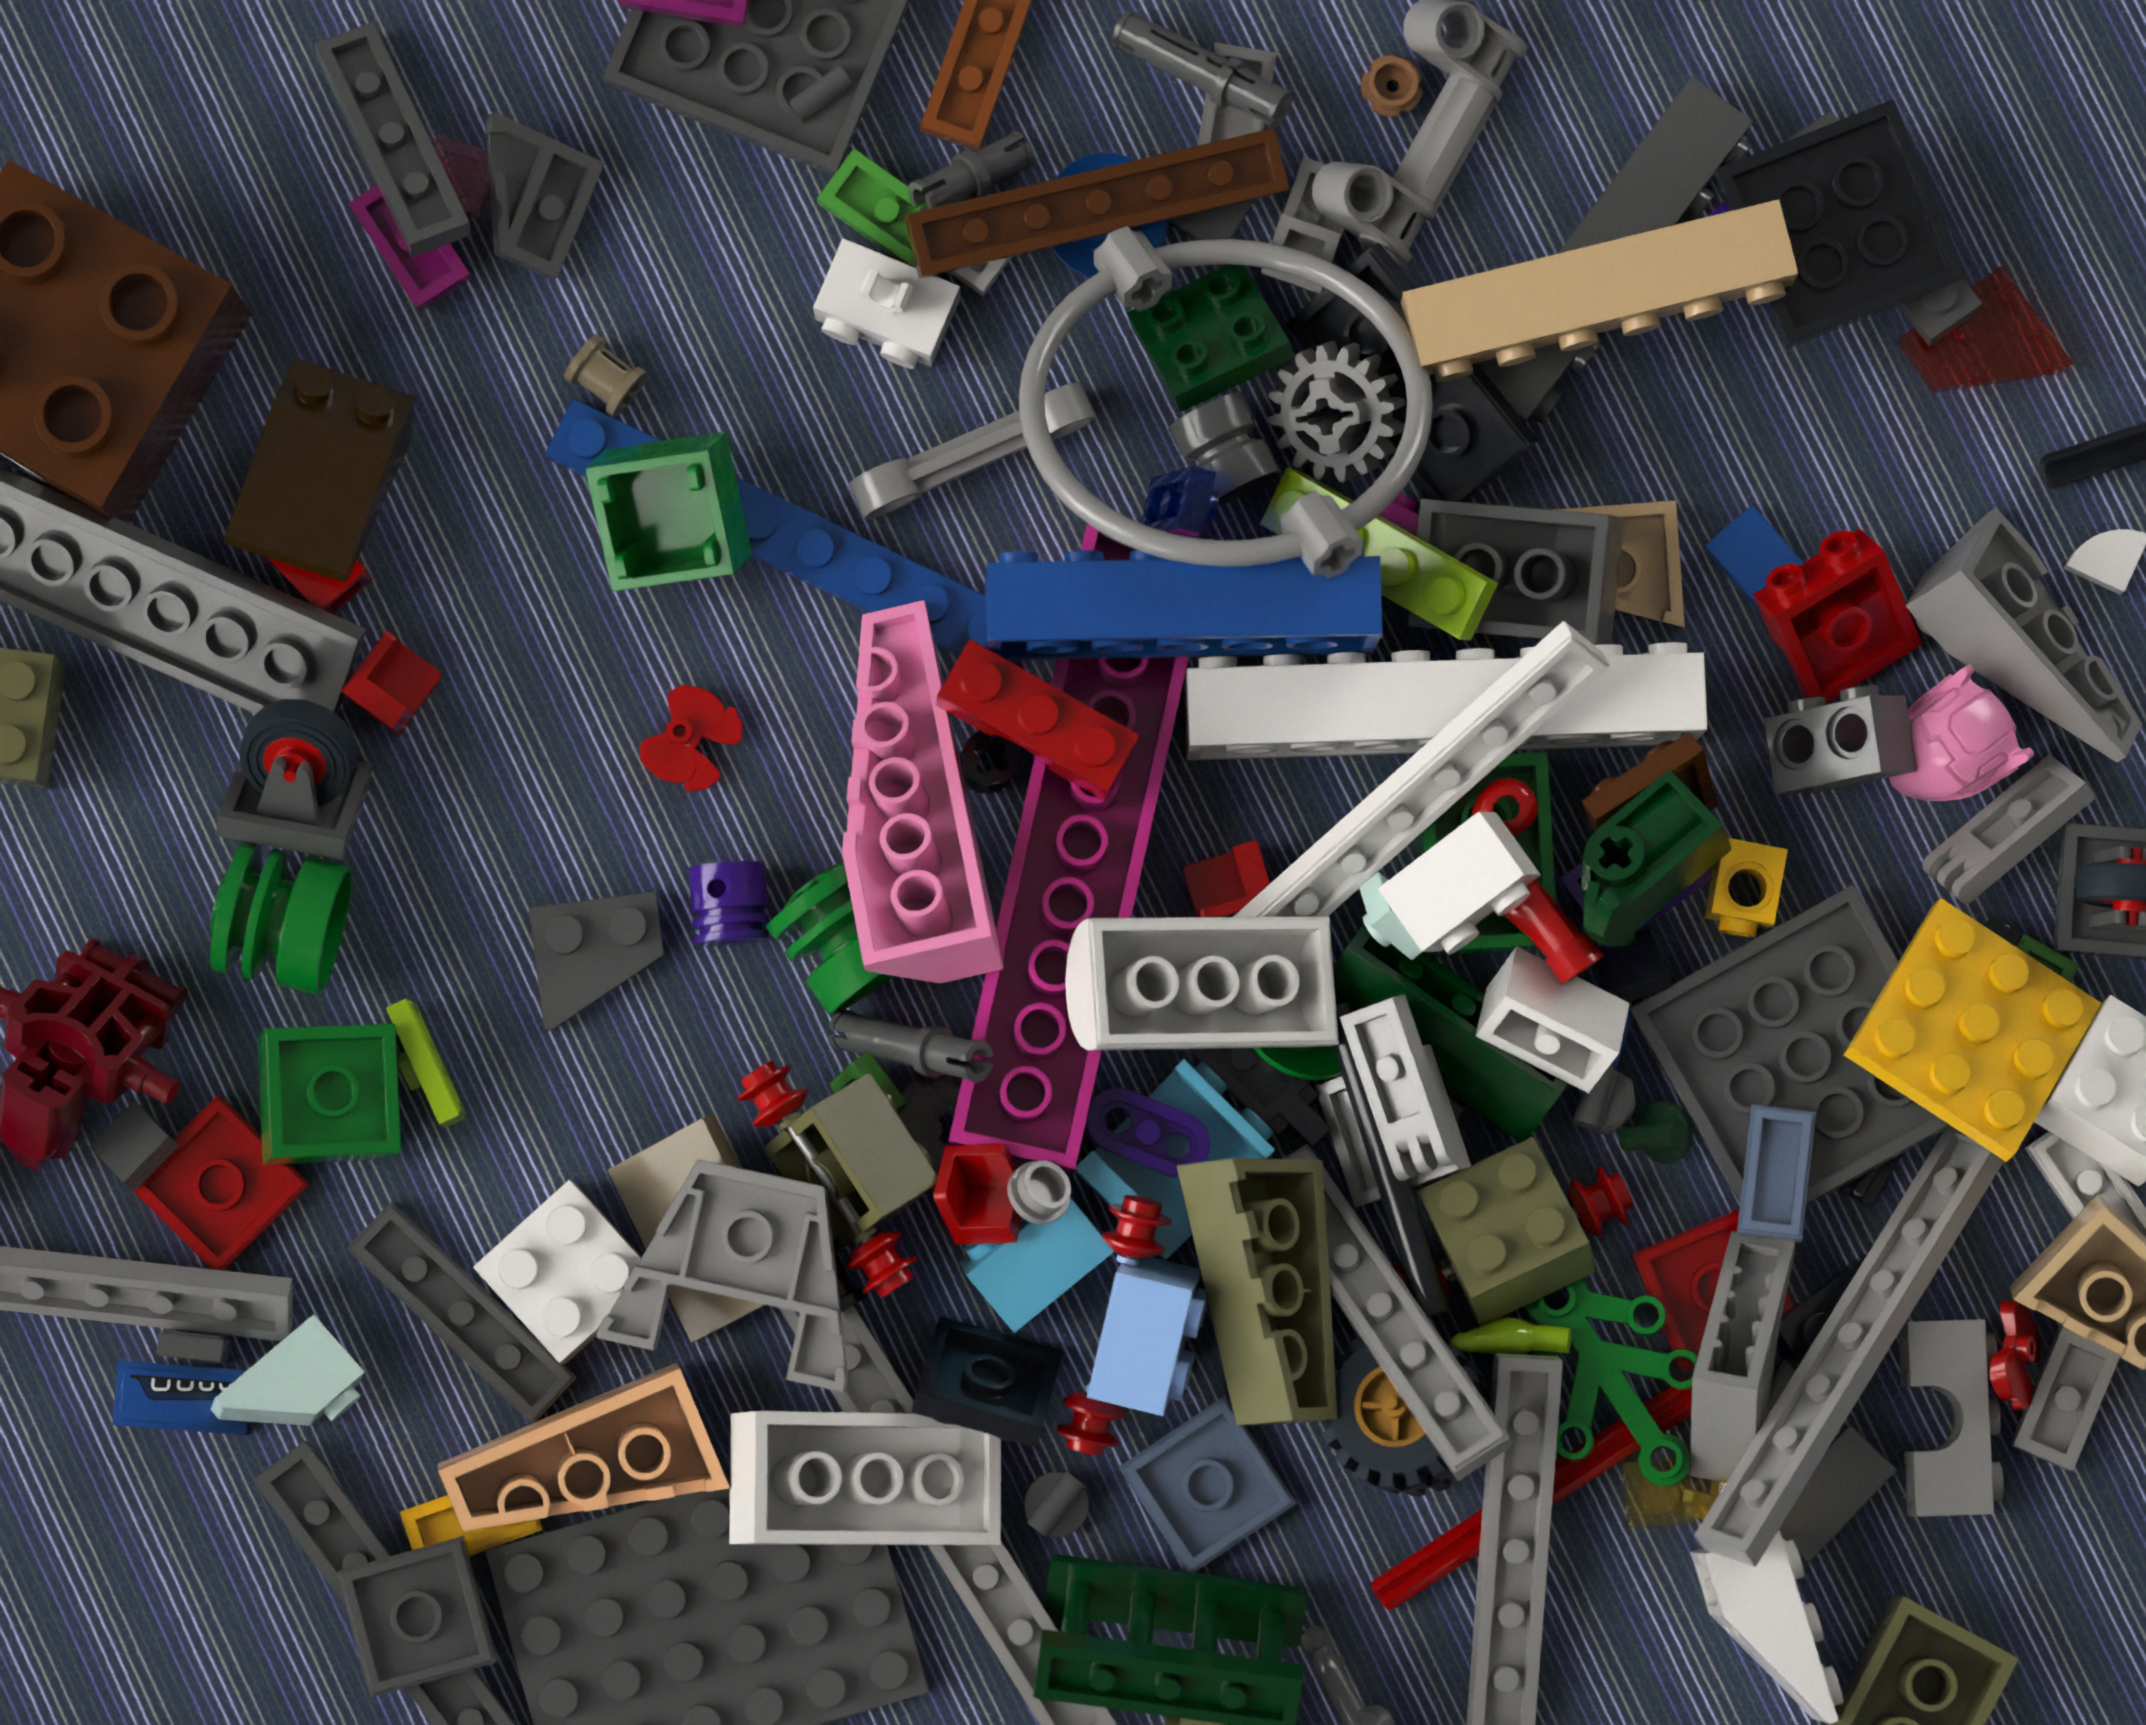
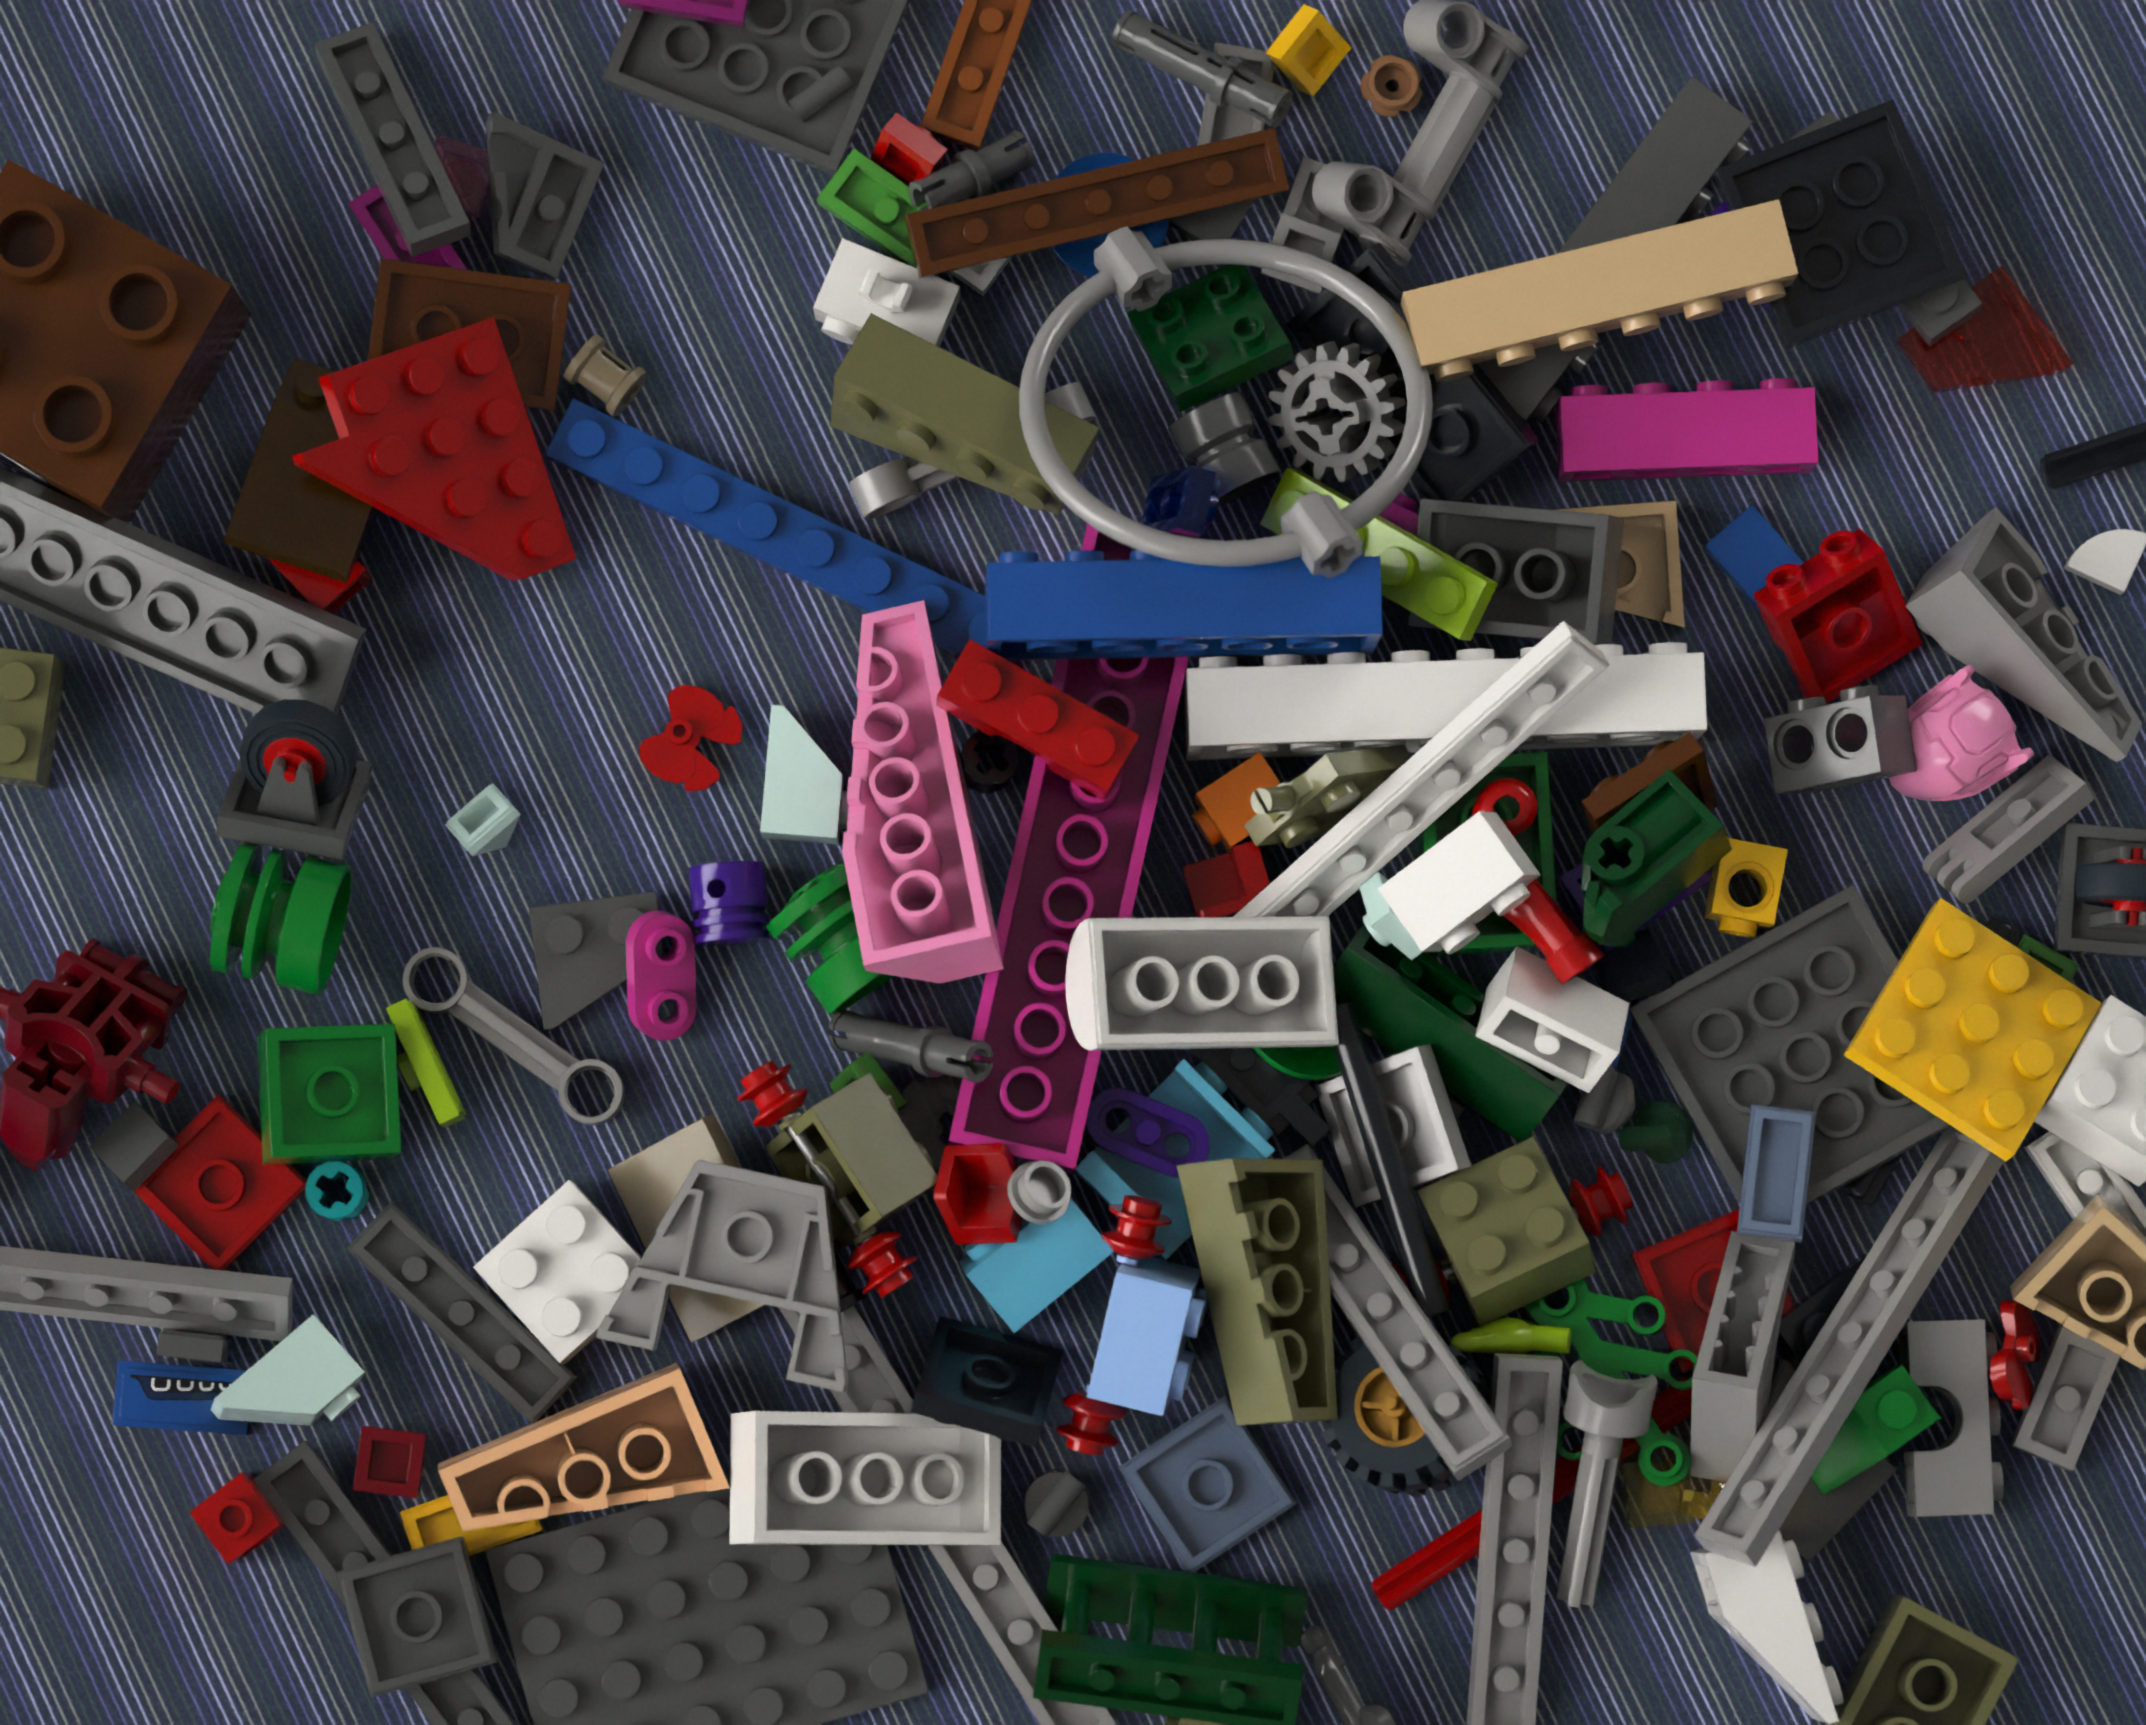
red panel [341,630,442,736] -> none
green container [585,431,752,591] -> none
hinge [1340,994,1459,1181] -> none
none -> red brick [189,1472,286,1564]
none -> red wing [292,317,576,581]
none -> teal bush [305,1161,370,1221]
none -> dark red plate [353,1426,428,1499]
none -> reddish brown plate [367,258,571,410]
none -> light grey piece [403,947,625,1125]
none -> light aqua slope [445,783,521,856]
none -> dark pink plate [626,910,697,1041]
none -> light aqua slope [760,705,849,845]
none -> olive wedge [830,313,1099,515]
none -> red plate [870,112,948,187]
none -> orange brick [1191,752,1280,853]
none -> olive plate [1244,745,1411,848]
none -> yellow plate [1266,4,1351,97]
none -> dark pink brick [1555,378,1819,482]
none -> light grey piece [1556,1360,1658,1608]
none -> green slope [1810,1365,1940,1496]

